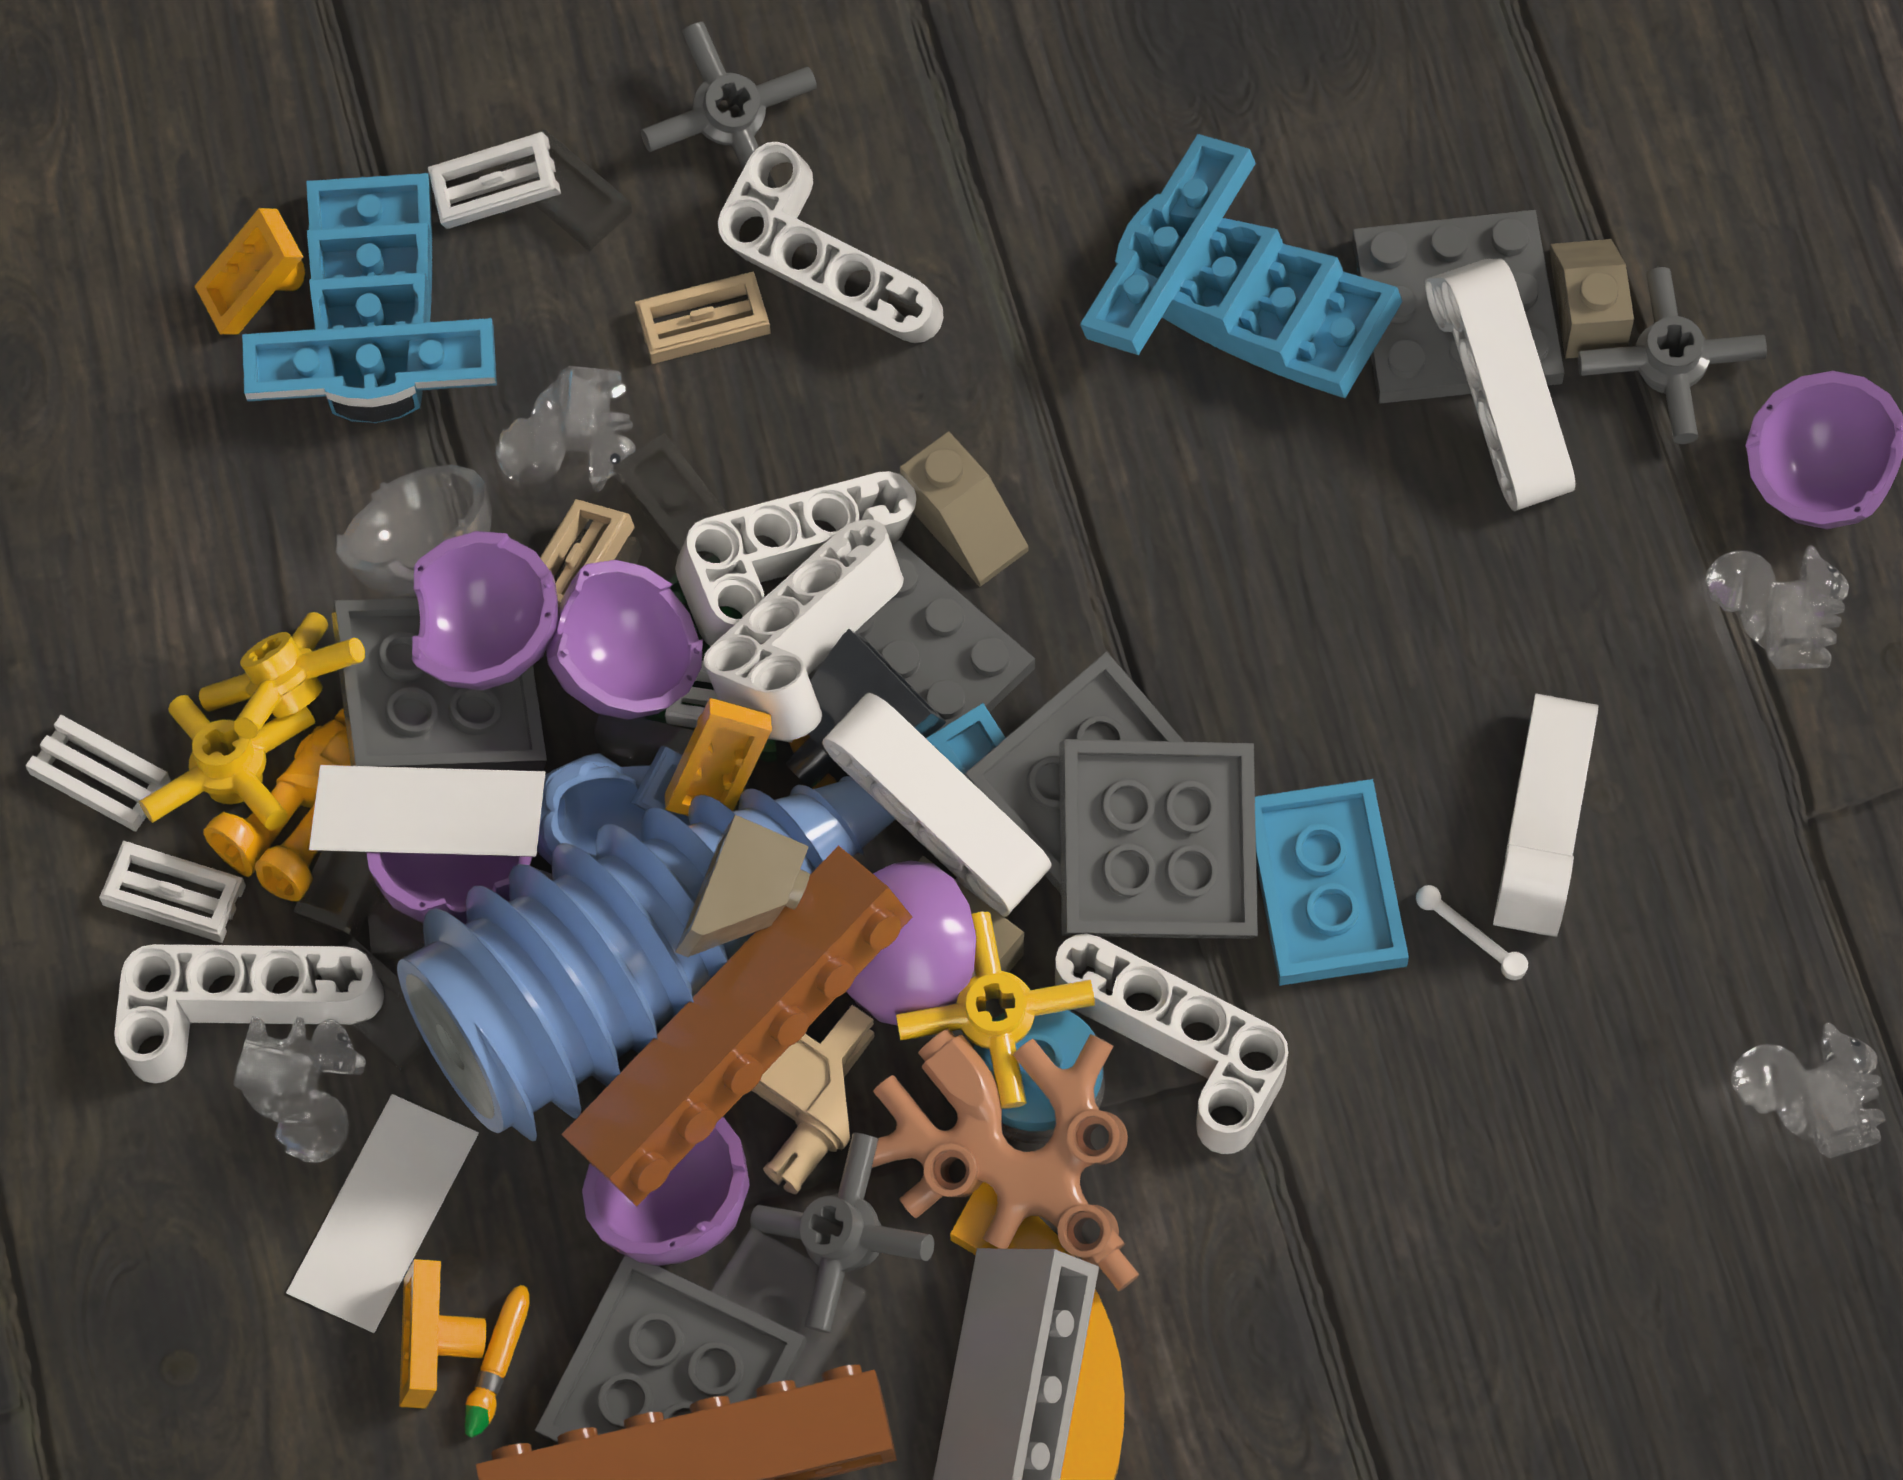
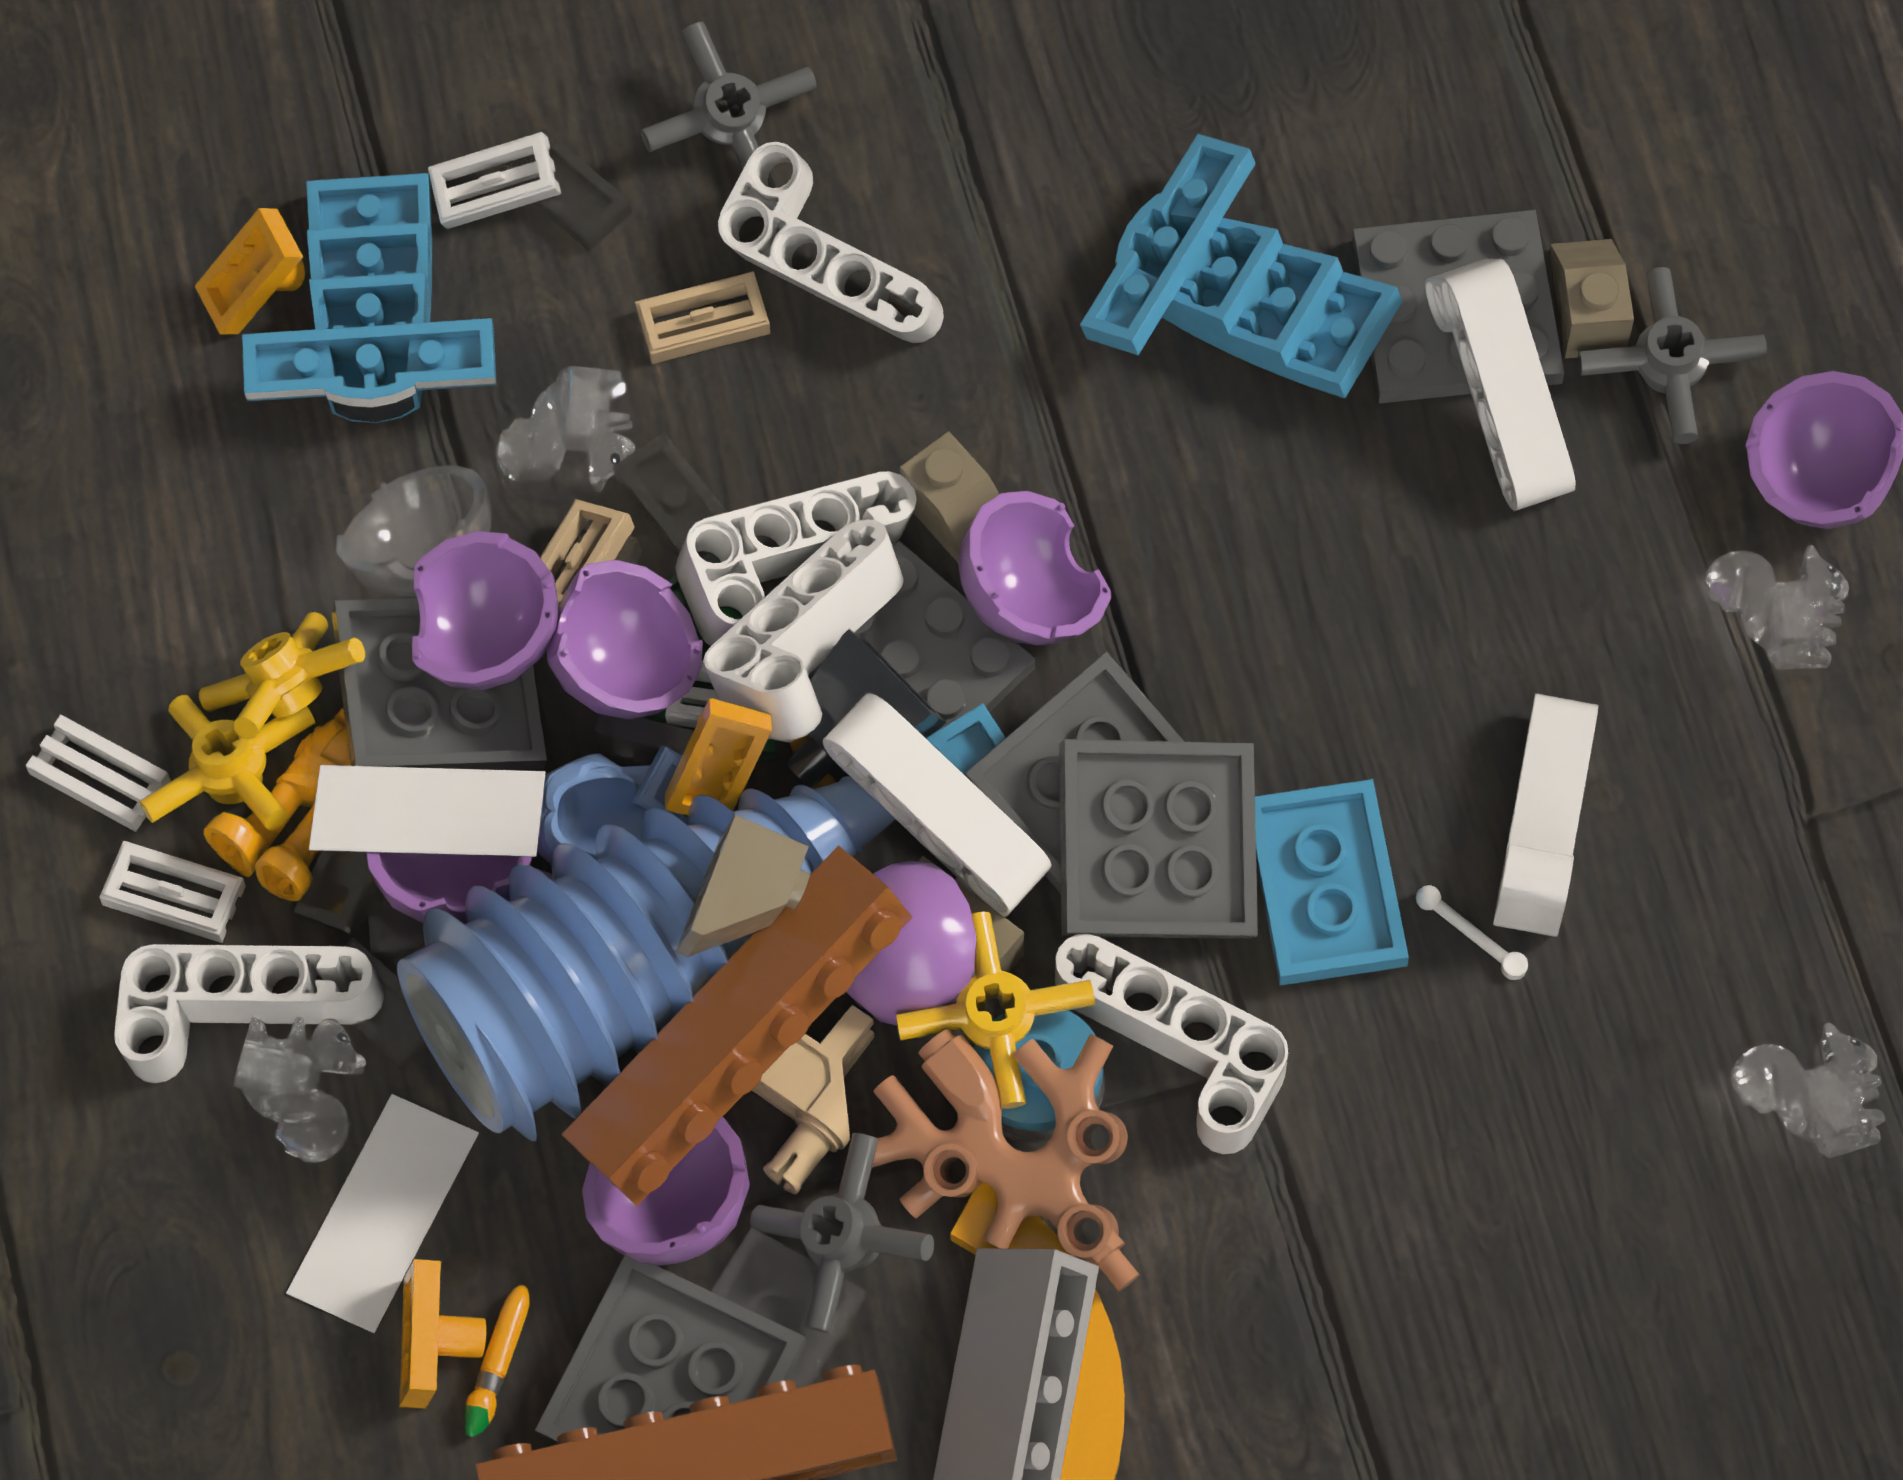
none -> medium lavender cylinder [958,491,1111,645]

